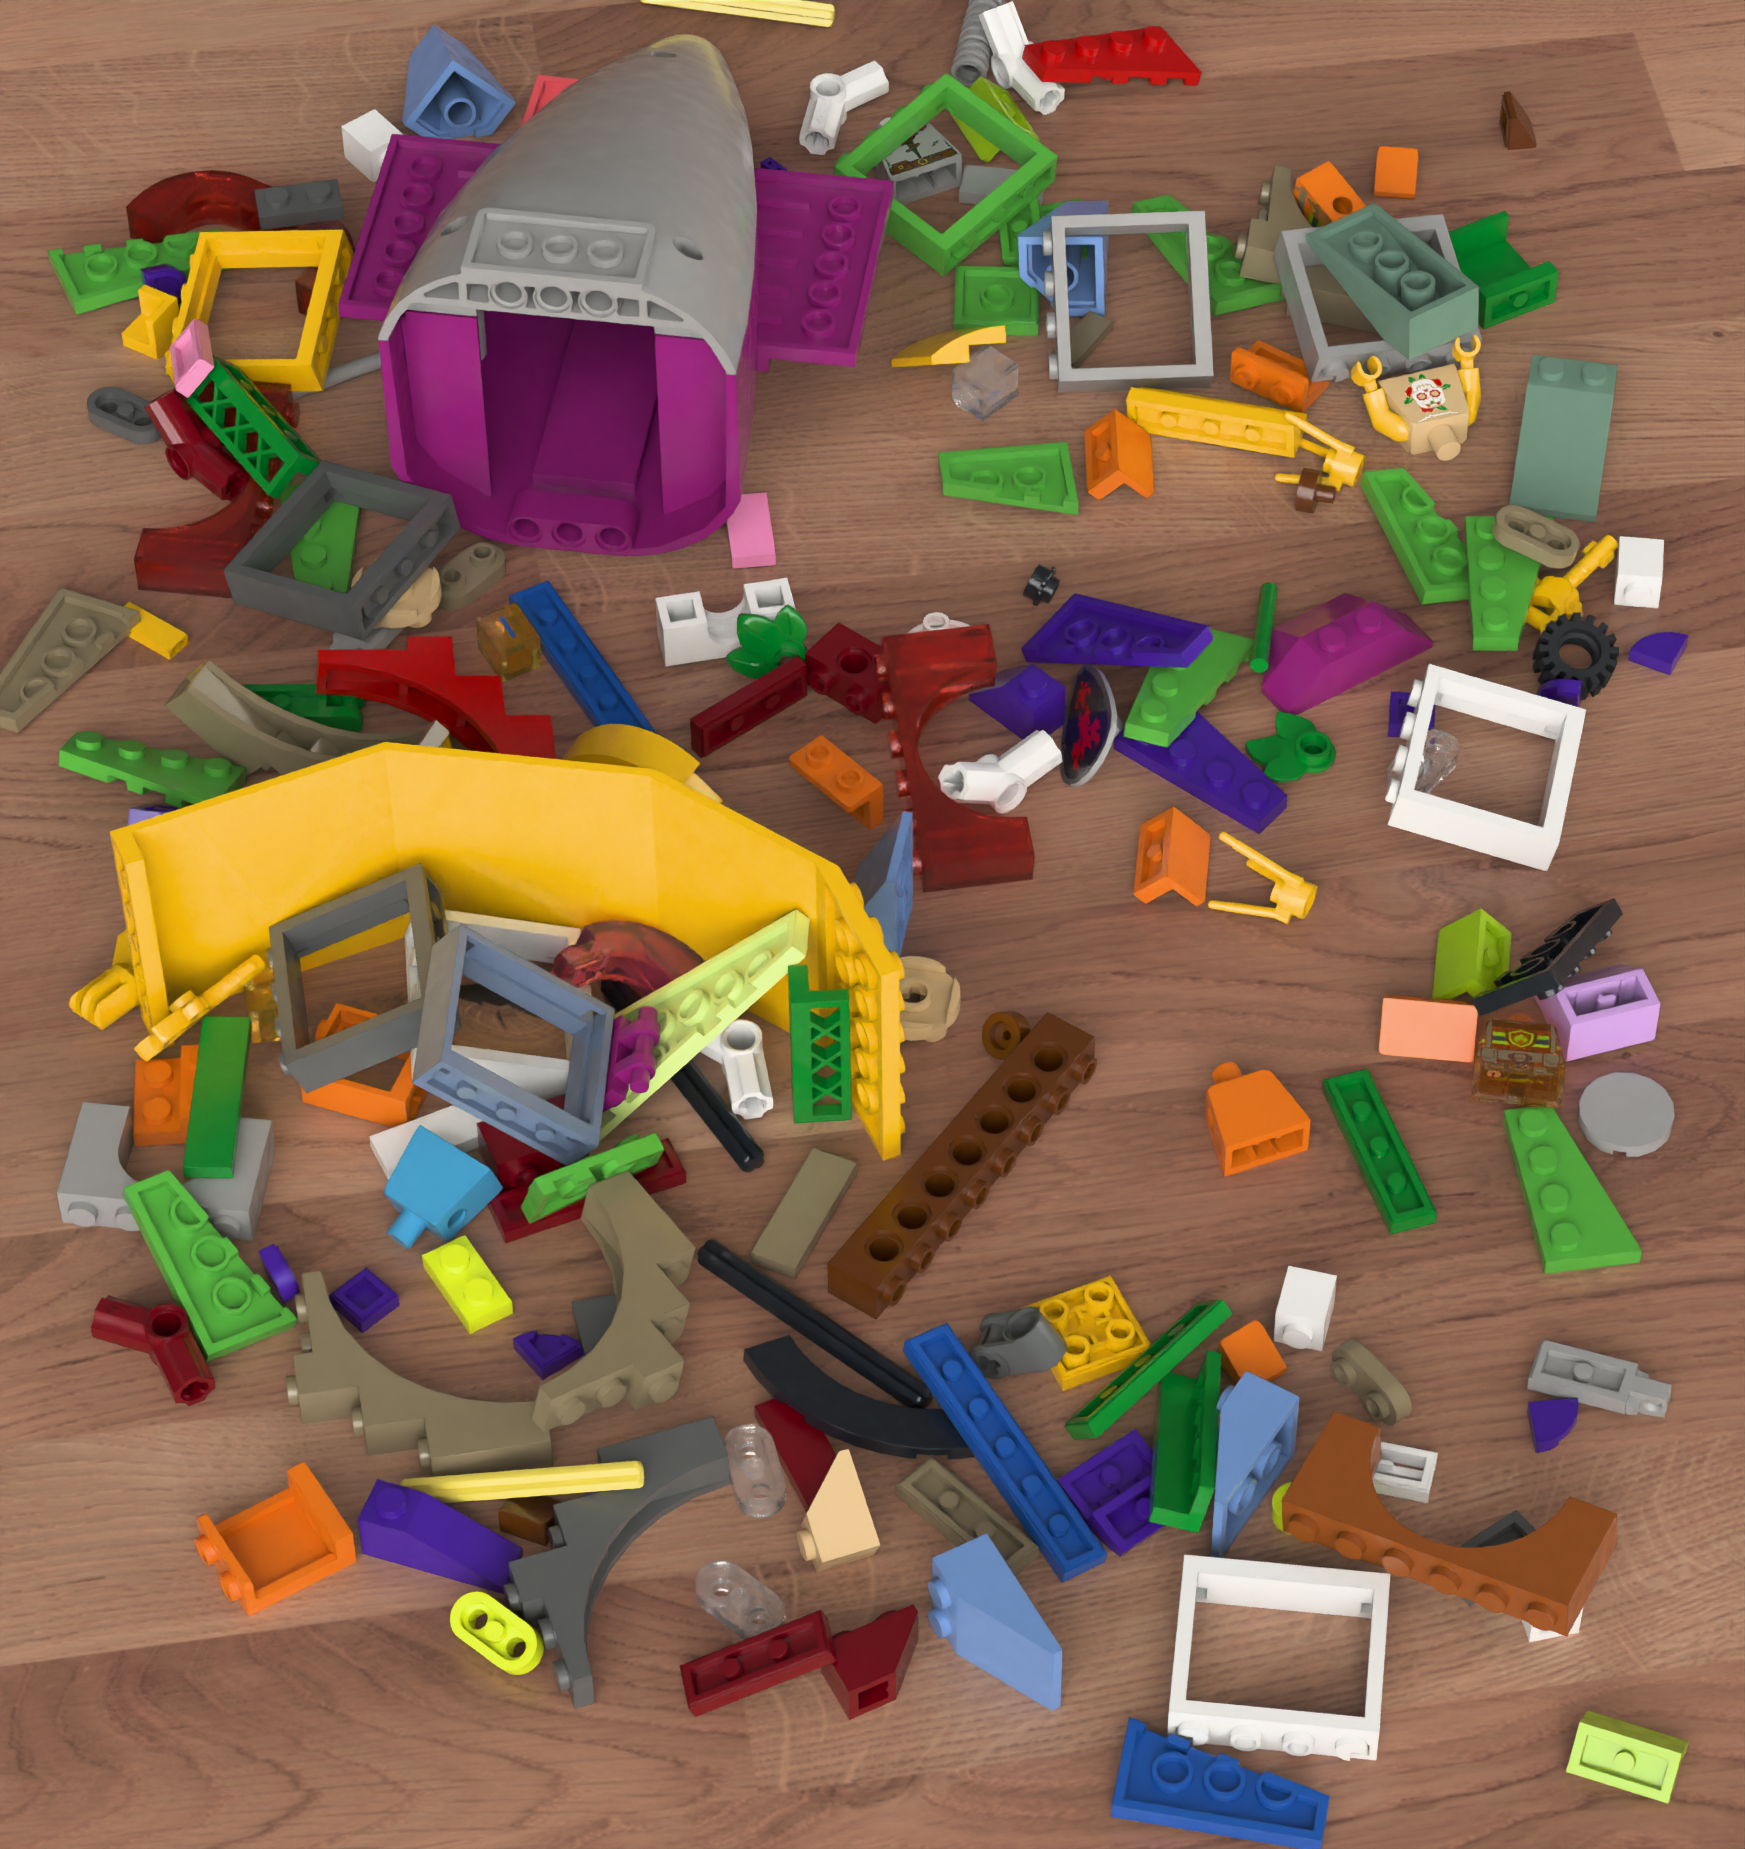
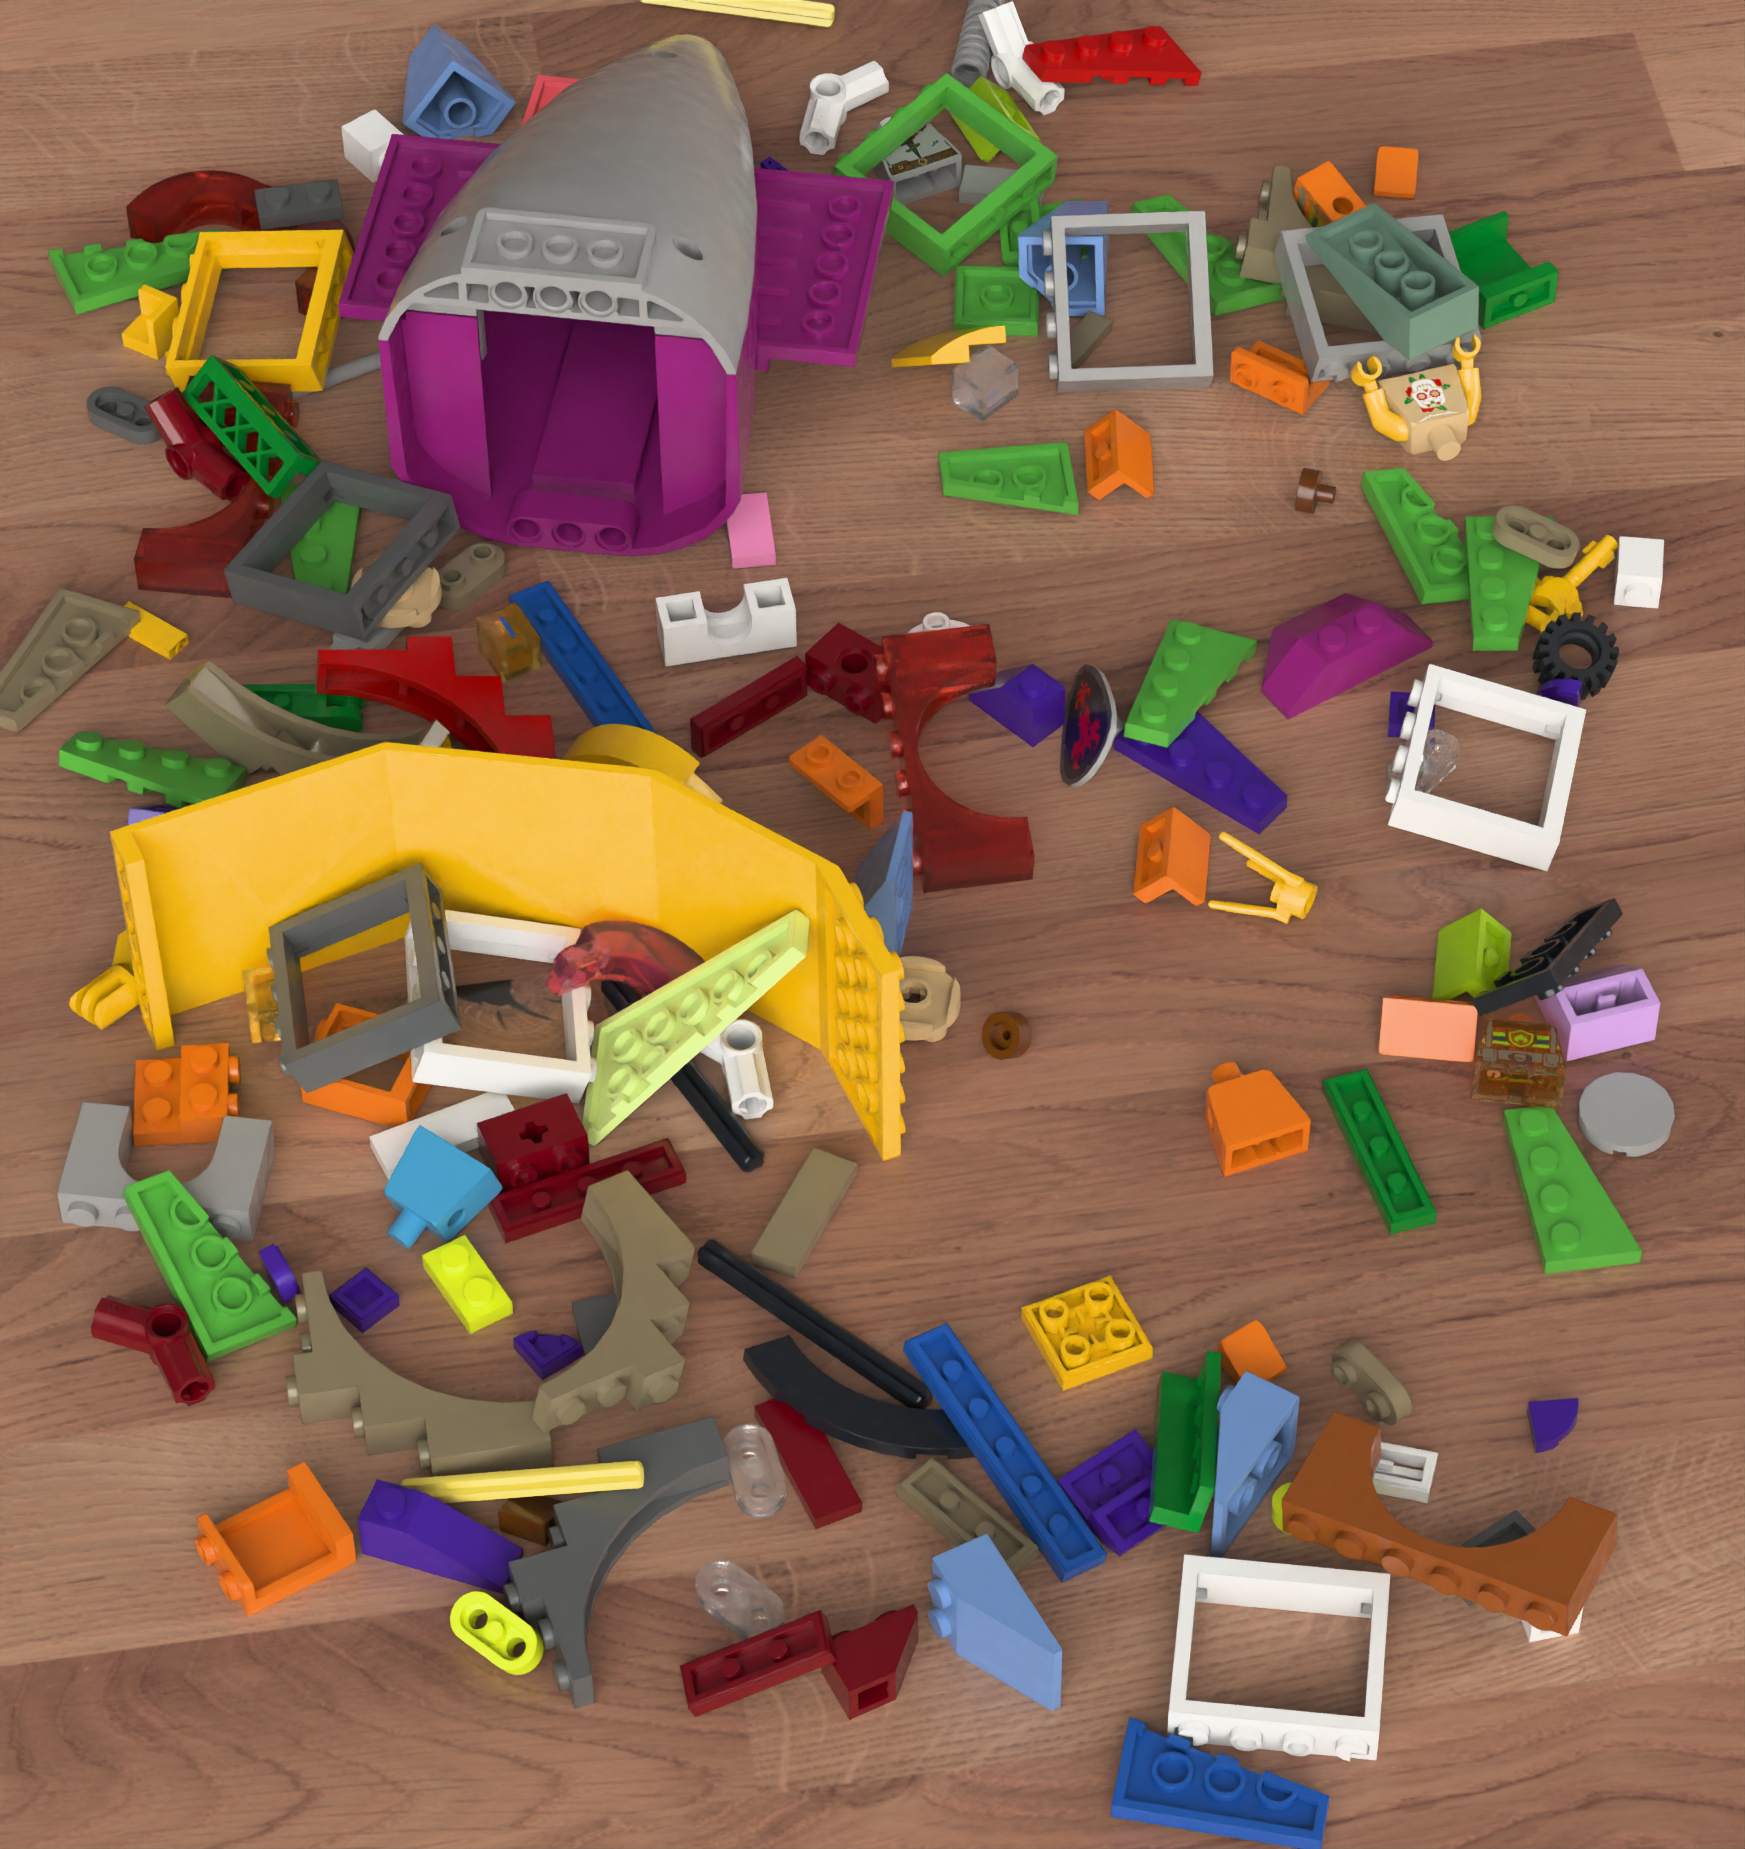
yellow piece [134,954,266,1062] -> none
dark purple tile [140,264,187,305] -> none
bright pink tile [170,318,214,398] -> none
green tile [183,1016,252,1178] -> none
sand blue window [412,924,615,1166] -> none
bright green wing [521,1133,664,1224] -> none
magenta plate [603,1006,661,1112] -> none
green plate [726,605,808,679] -> none
green fence [788,965,851,1124] -> none
tan slope [797,1449,880,1573] -> none
reddish brown brick [827,1012,1097,1320] -> none
white piece [938,730,1063,814] -> none
dark grey piece [969,1306,1067,1379] -> none
dark purple wing [1021,593,1213,668] -> none
black plate [1023,564,1061,606] -> none
green tile [1064,1299,1233,1440] -> none
yellow fence [1126,386,1307,458] -> none
green plate [1245,712,1336,782] -> none
green bar [1250,582,1278,673] -> none
yellow plant [1274,412,1366,492] -> none
white brick [1274,1266,1337,1351] -> none
reddish brown slope [1499,91,1537,150] -> none
sand green slope [1509,355,1618,523] -> none
light grey hinge [1527,1340,1672,1418] -> none
panel [1566,1711,1689,1804] -> none
dark purple tile [1629,632,1688,675] -> none

